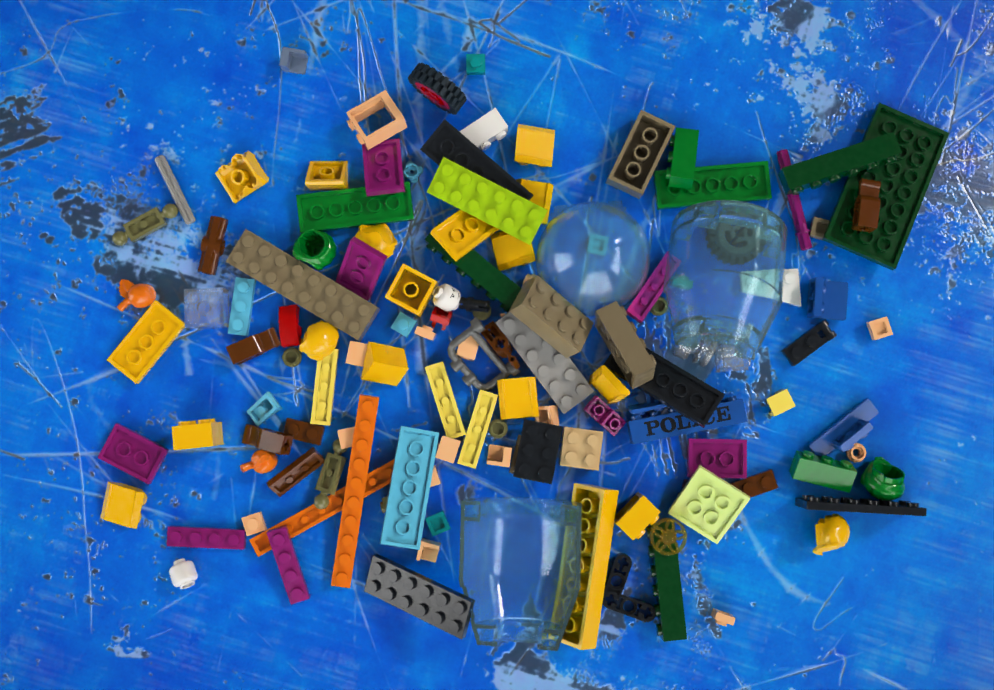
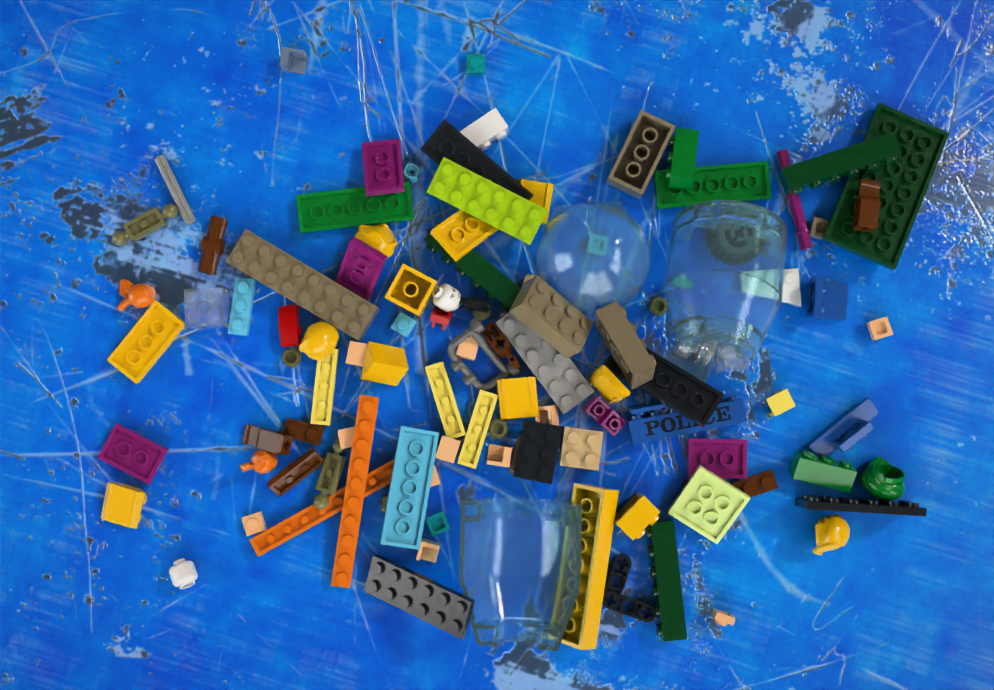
magenta plate [167,526,246,550] -> none
yellow brick [172,419,224,450] -> none
yellow slope [215,150,269,204] -> none
reddish brown piece [226,327,281,365] -> none
medium azure slope [247,391,283,427] -> none
magenta plate [267,525,310,604] -> none
green helmet [292,229,337,270] -> none
yellow slope [305,161,348,191] -> none
light nougat window [346,90,407,150] -> none
black wheel [408,63,467,115] -> none
light nougat plate [415,325,436,341] -> none
yellow slope [490,231,536,271] -> none
yellow slope [514,124,555,167] -> none
dark pink plate [626,251,683,323] -> none
clear yellow wheel [649,518,687,556] -> none
black plate [781,319,837,366] -> none
light nougat plate [846,443,866,462] -> none

